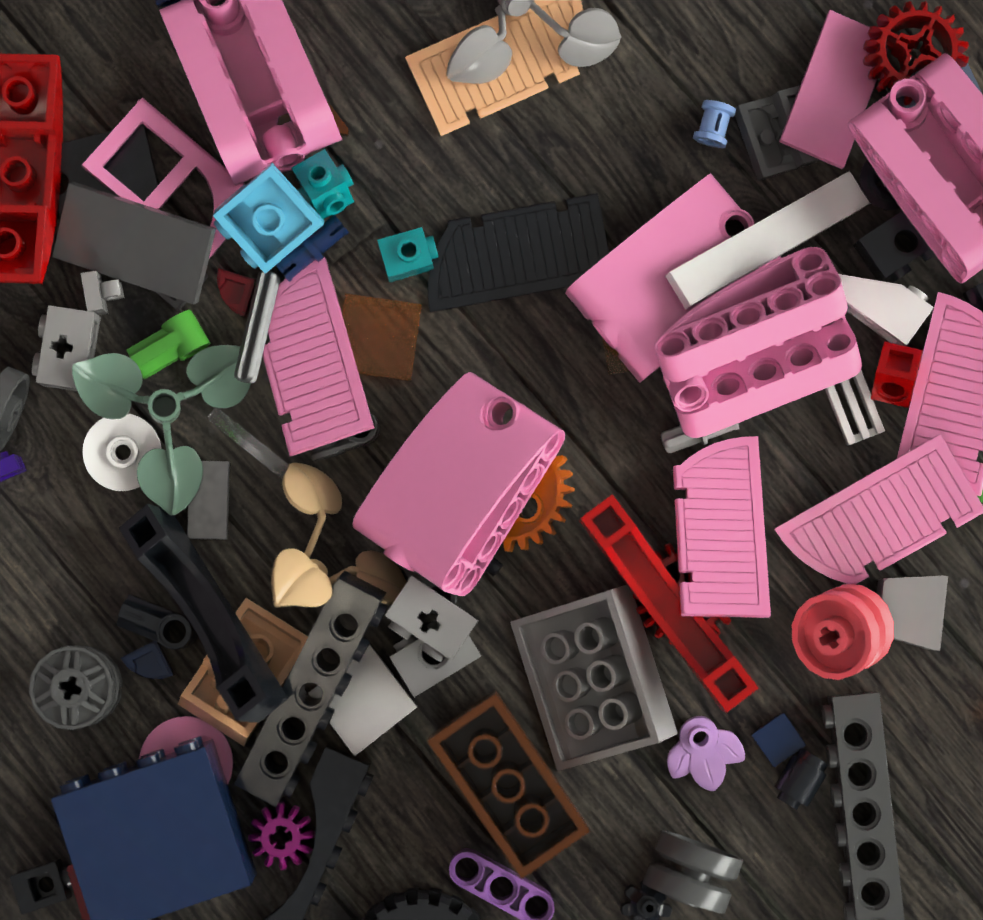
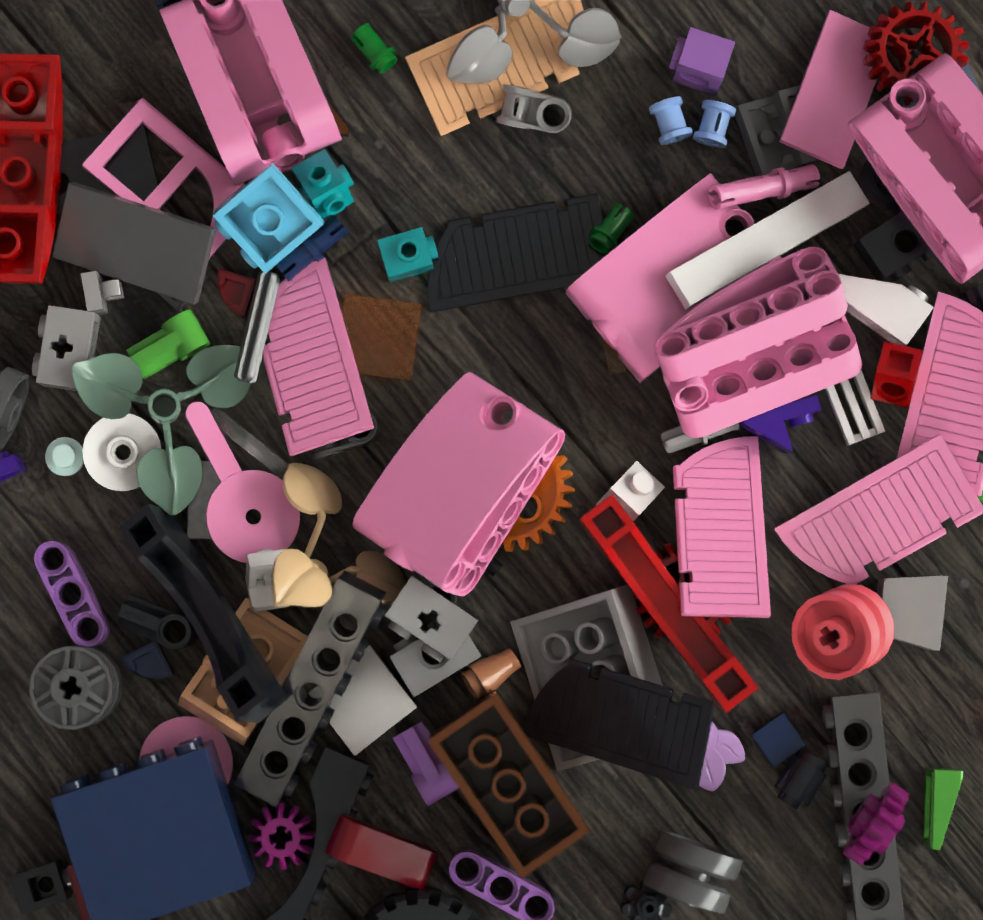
none -> medium lavender beam [34,541,110,647]
none -> light aqua plate [45,437,84,476]
none -> bright pink piece [185,402,300,563]
none -> white bracket [245,549,289,612]
none -> dark red beam [324,814,439,890]
none -> green pin [350,23,398,74]
none -> medium lavender piece [393,721,459,806]
none -> nougat cone [460,648,521,700]
none -> light grey piece [496,84,572,133]
none -> black piece [523,658,716,790]
none -> green pin [589,203,634,254]
none -> white bracket [596,461,665,521]
none -> light blue bush [648,96,693,145]
none -> medium lavender brick [669,27,735,96]
none -> bright pink pin [708,164,820,210]
none -> dark purple slope [739,395,822,453]
none -> magenta gear [843,783,909,865]
none -> bright green slope [923,767,964,850]

